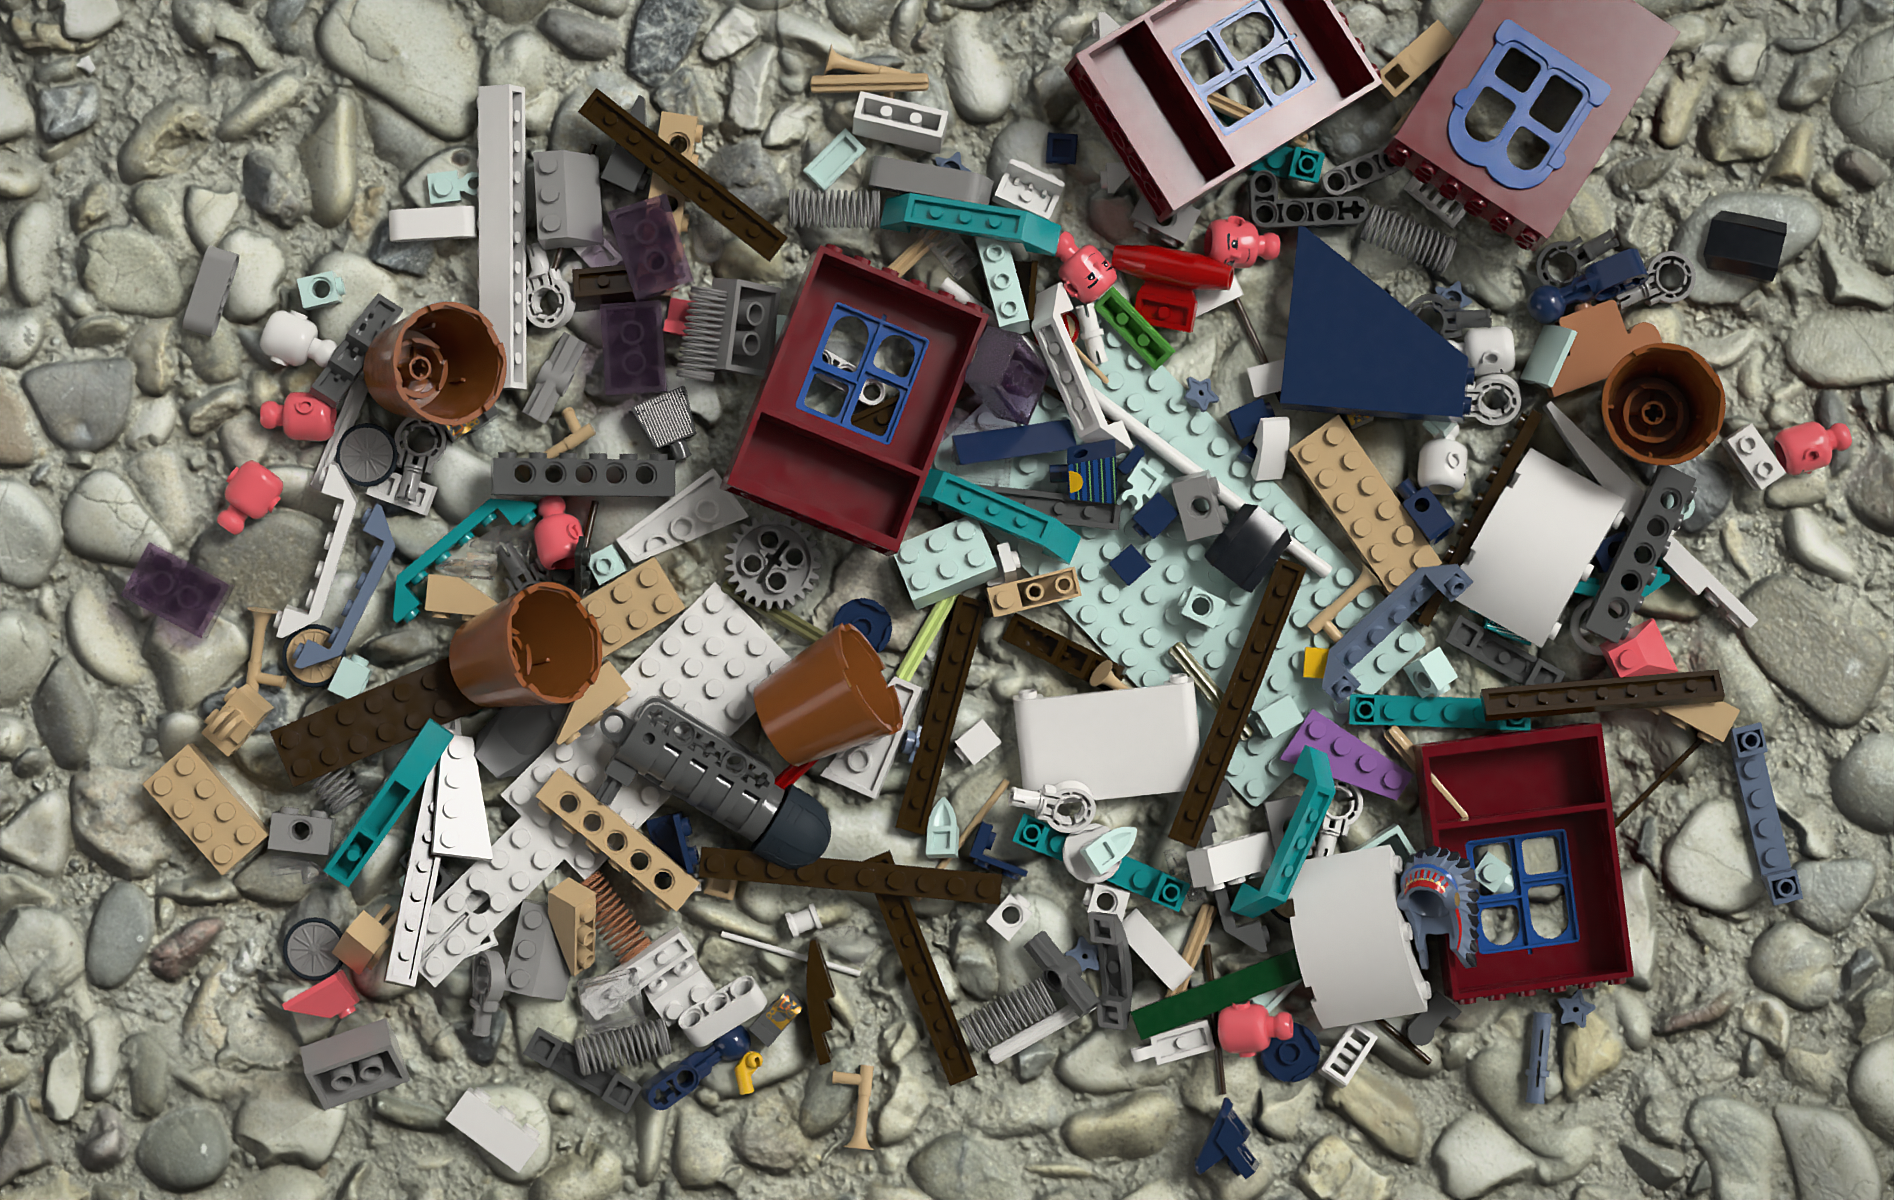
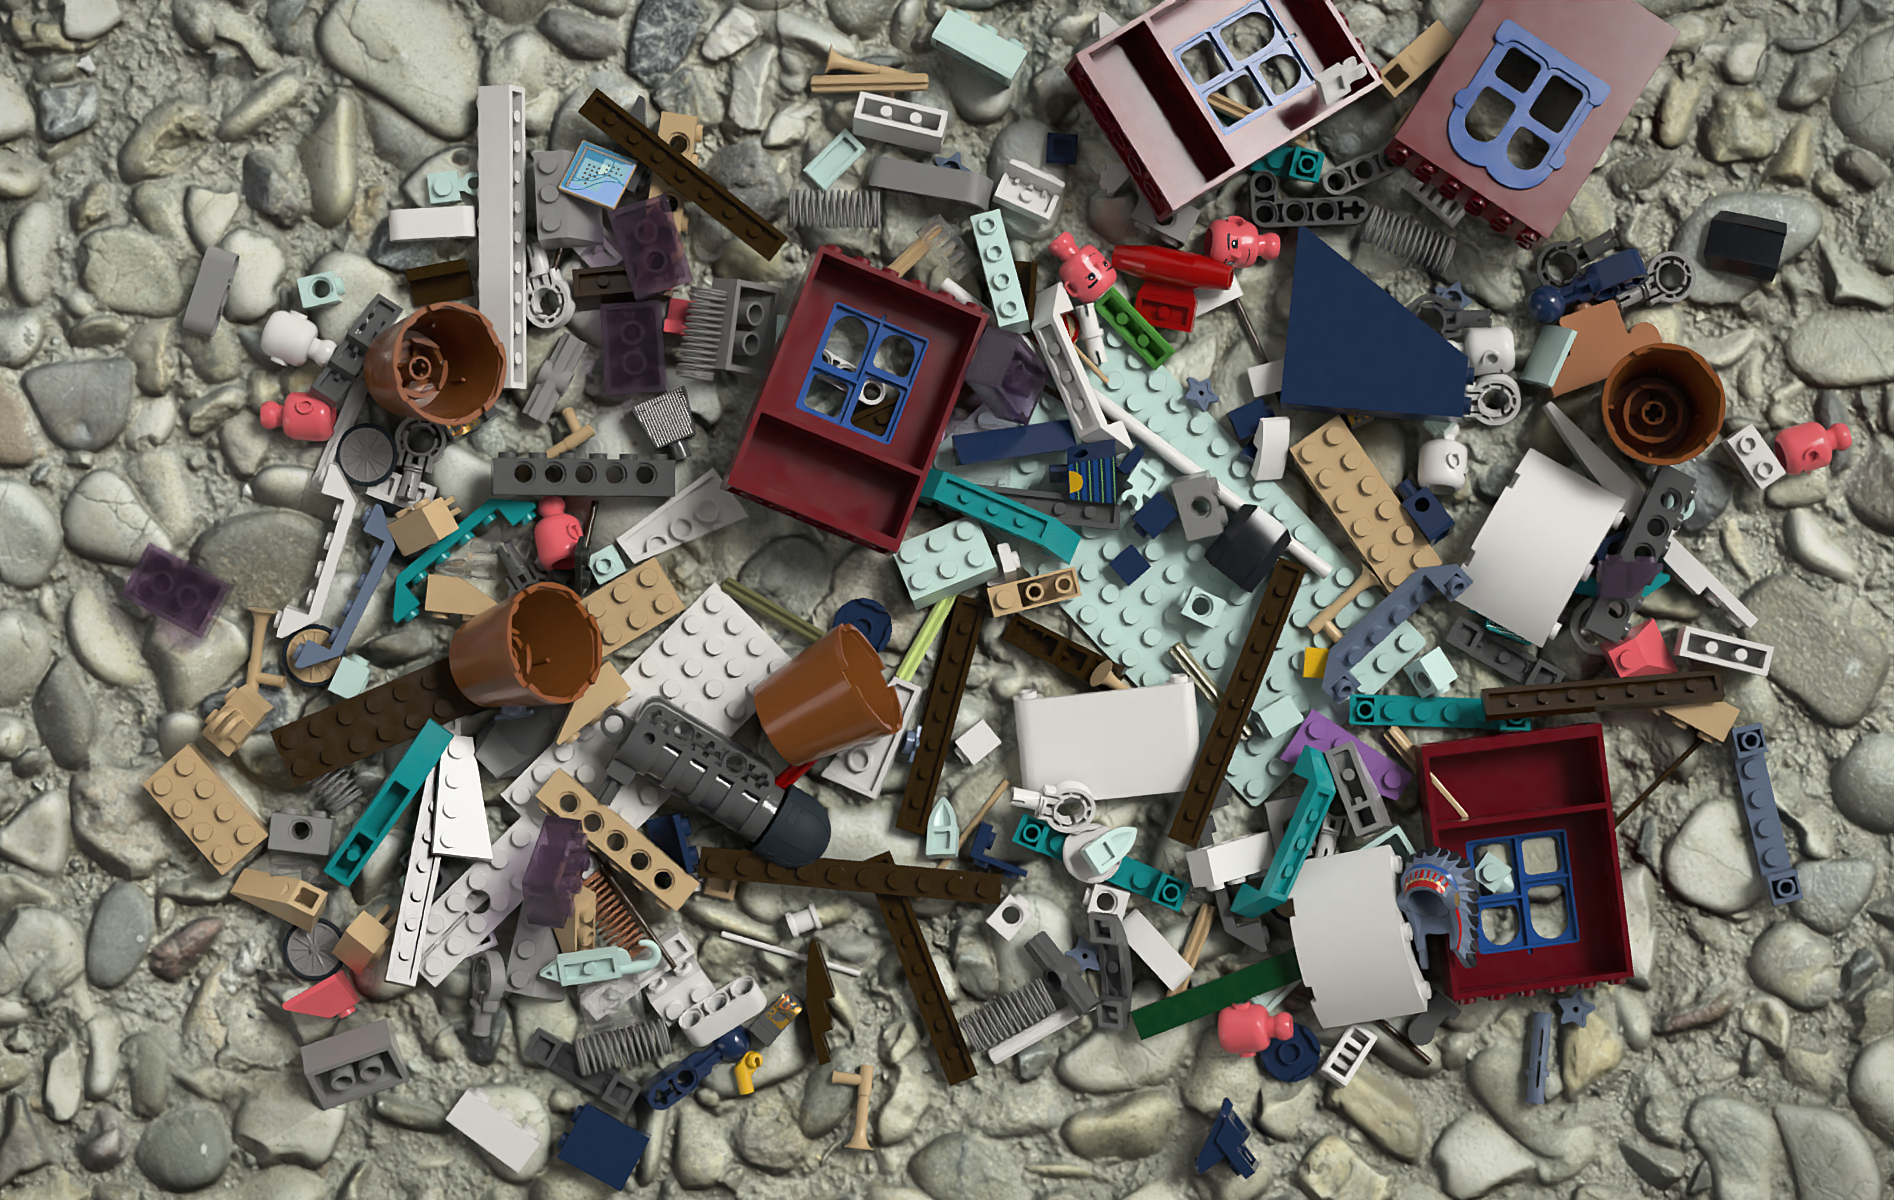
coral piece [217,460,283,535] -> none
light grey gear [723,513,822,611] -> none
teal slope [880,193,1062,256] -> none
white plate [1130,1019,1215,1065] -> none
dark brown axle [1203,944,1226,1095] -> none
dark brown plate [1413,409,1543,627] -> none
none -> tan slope [230,868,328,933]
none -> tan brick [386,495,462,557]
none -> dark brown panel [405,258,474,307]
none -> sand blue plate [494,706,533,721]
none -> clear purple brick [522,815,591,929]
none -> light aqua plate [540,939,661,986]
none -> dark blue panel [556,1101,652,1192]
none -> piece [558,140,639,211]
none -> dark brown piece [588,850,677,970]
none -> light aqua slope [931,9,1028,87]
none -> white plate [1314,56,1367,106]
none -> light grey slope [1324,741,1392,837]
none -> clear purple slope [1596,555,1663,599]
none -> white brick [1672,626,1774,676]

